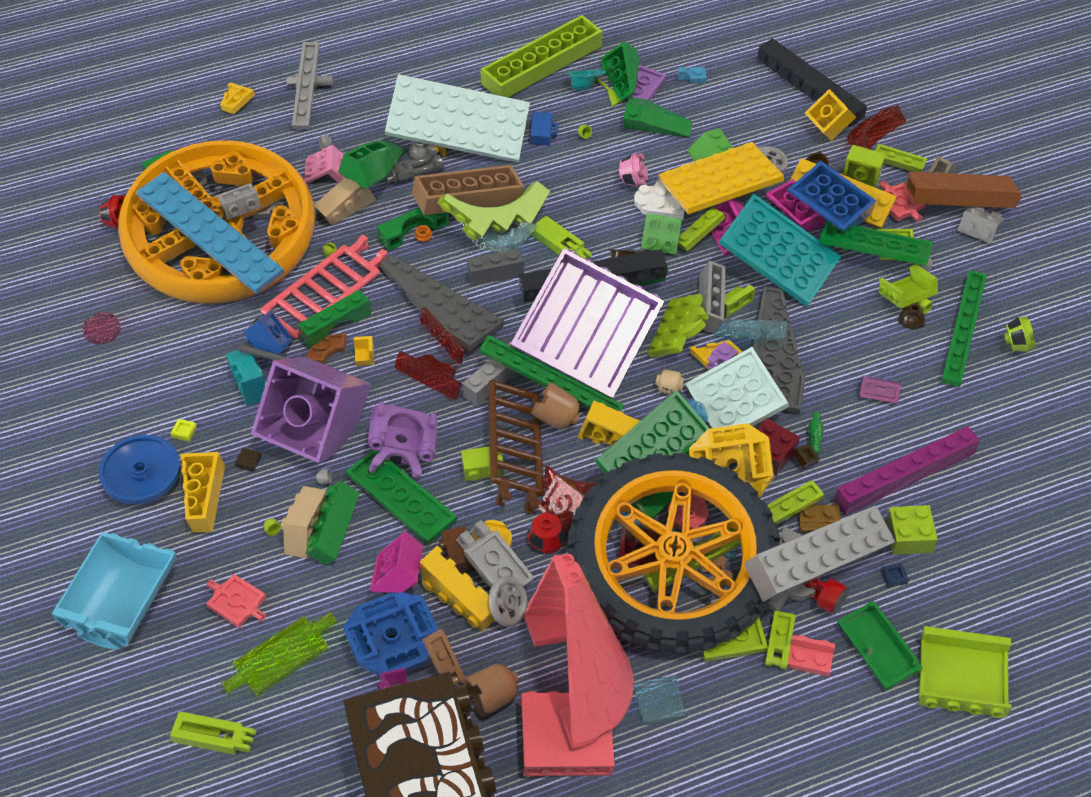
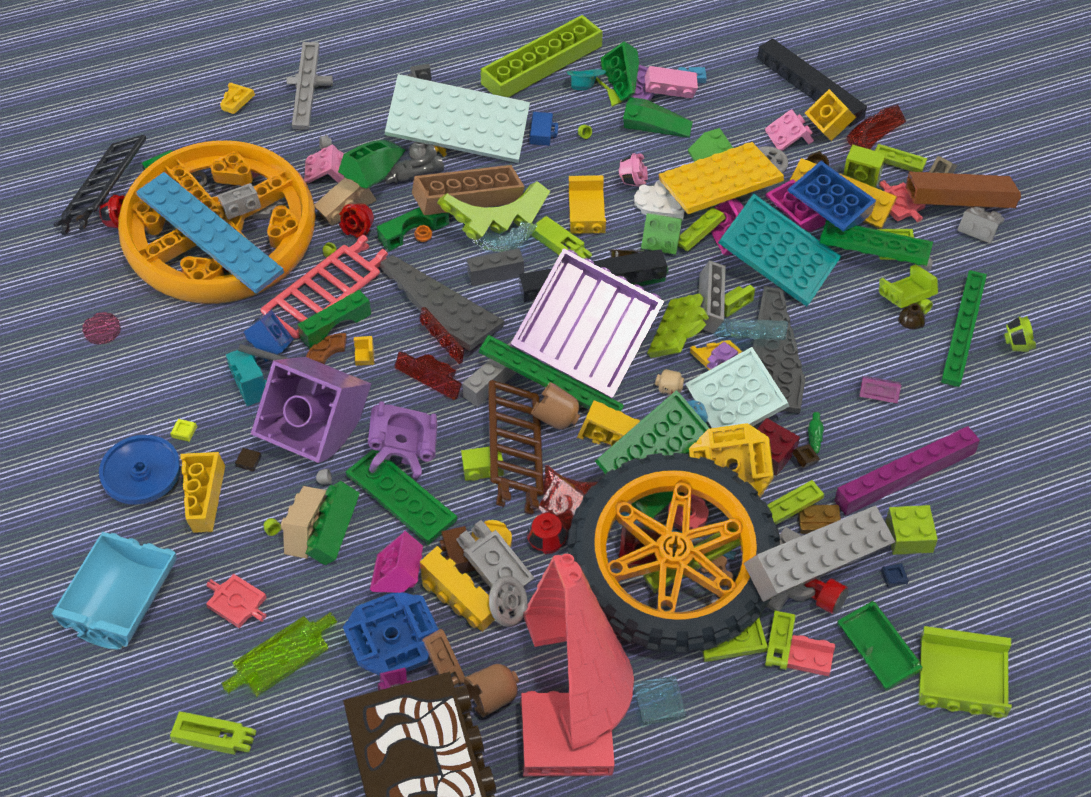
none -> black bar [53,135,146,235]
none -> red cone [339,203,374,238]
none -> dark grey bracket [408,63,431,80]
none -> yellow panel [569,175,606,234]
none -> bright pink brick [645,66,698,99]
none -> bright pink bracket [765,109,814,151]

